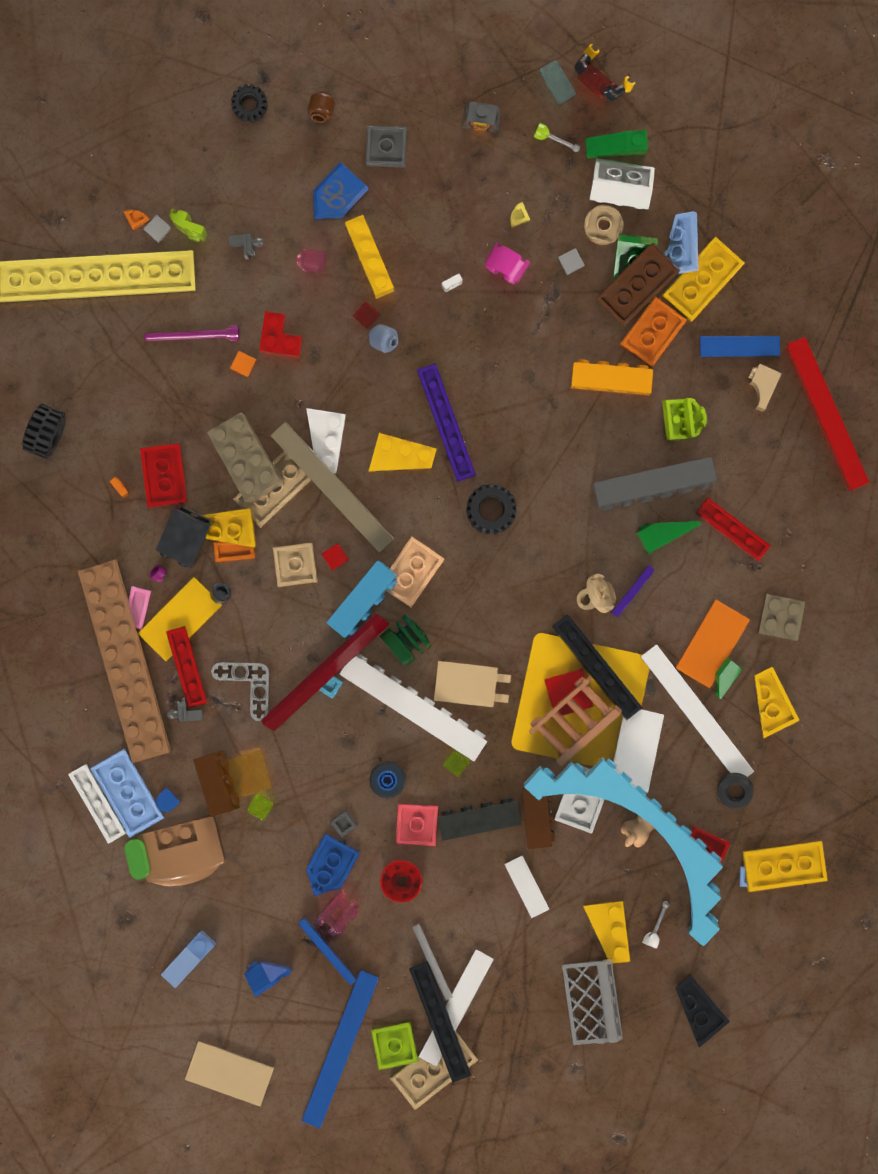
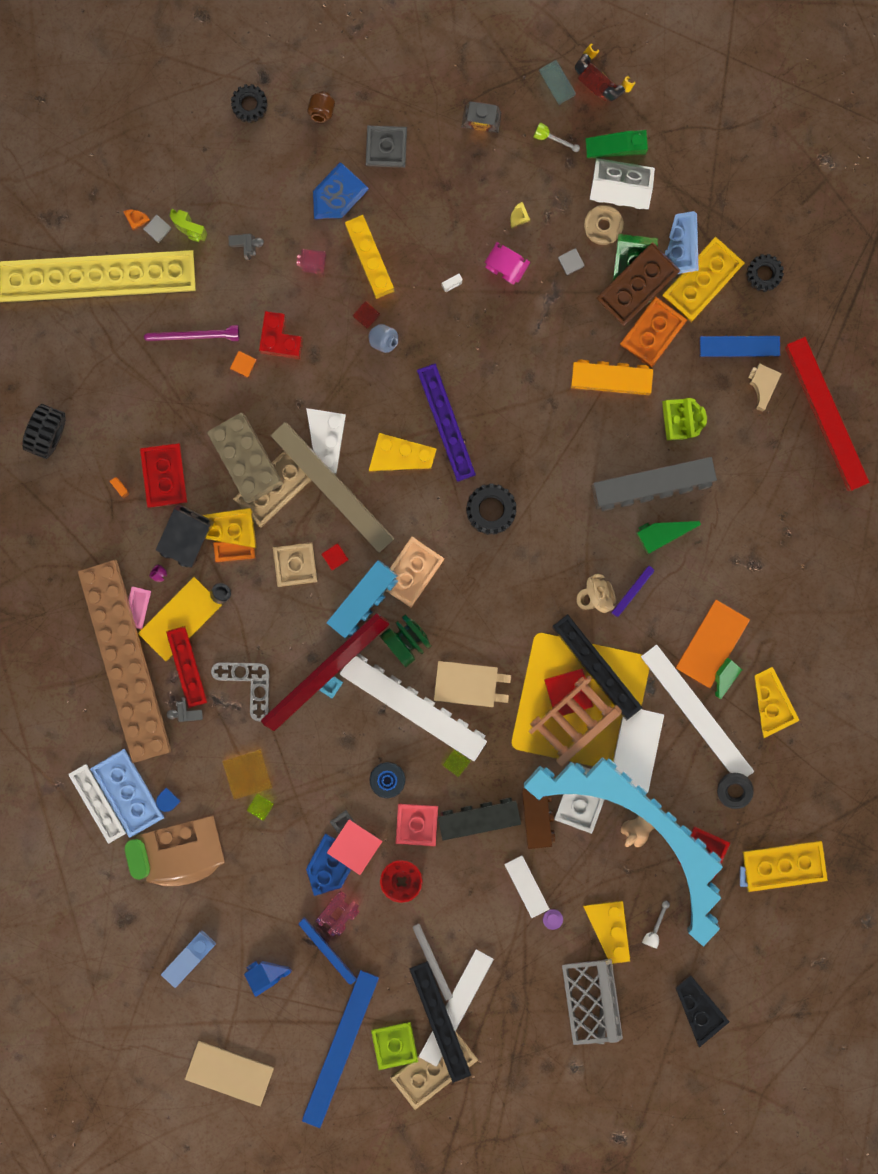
reddish brown brick [193,750,240,817] -> none
red tile [696,497,771,562] -> none
dark tan plate [758,594,805,641] -> none
none -> coral tile [327,819,382,875]
none -> medium lavender plate [543,909,563,930]
none -> black tyre [746,254,784,292]

